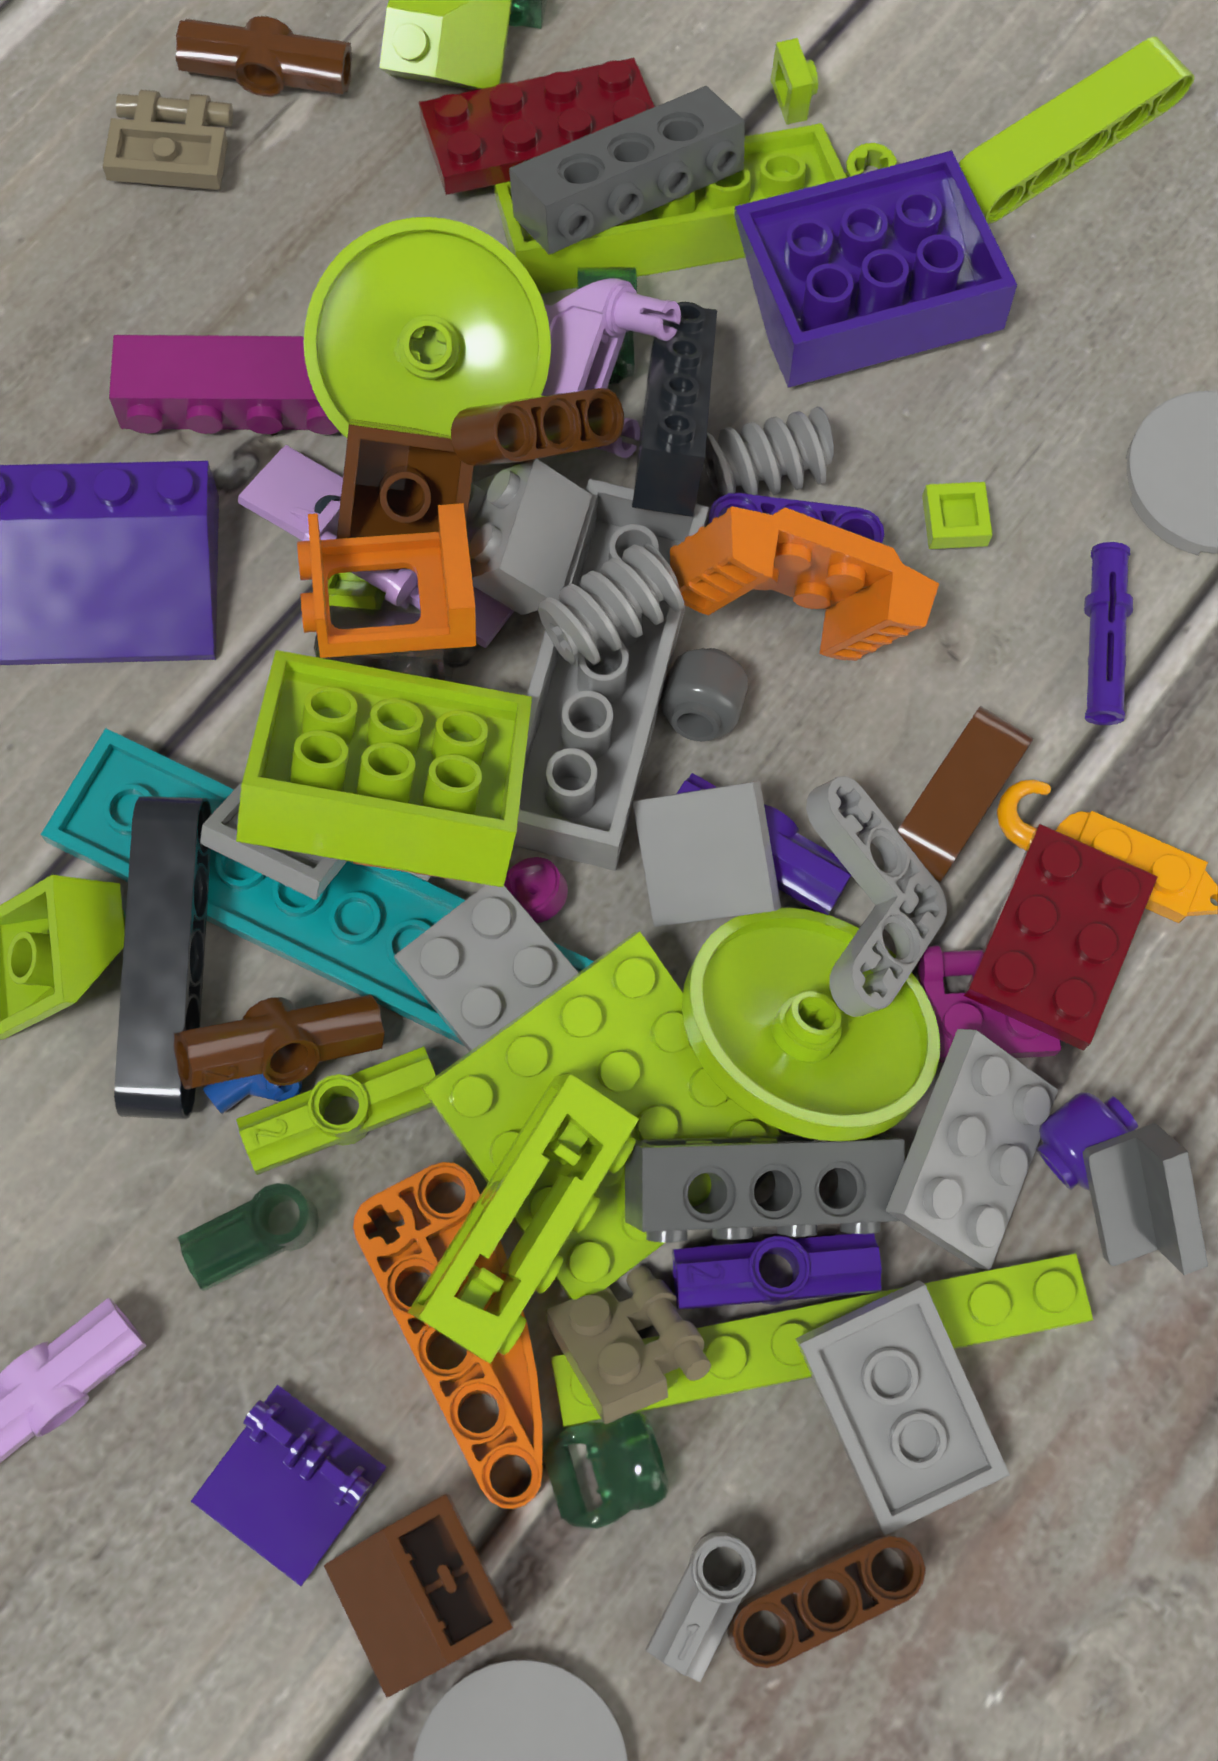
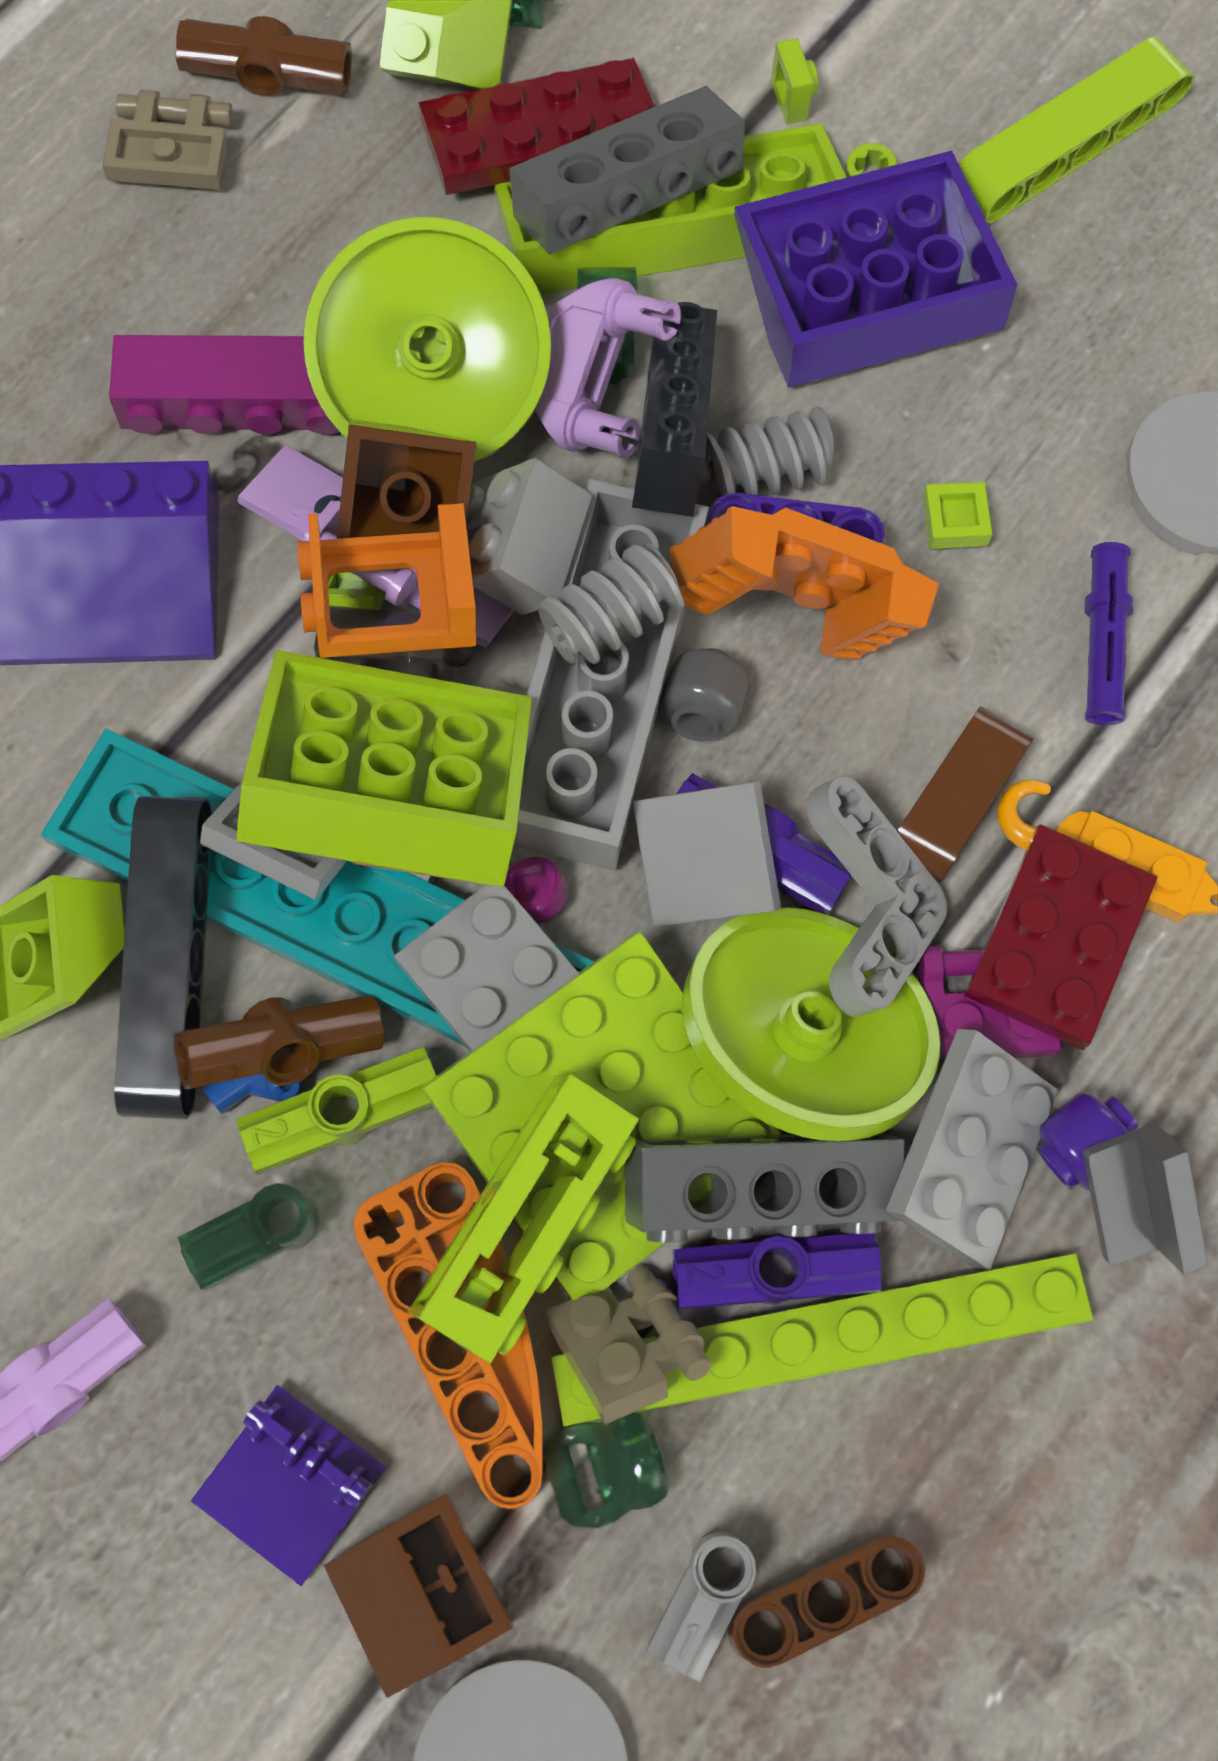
reddish brown beam [451,388,624,466] -> none
light grey plate [795,1280,1010,1535] -> none

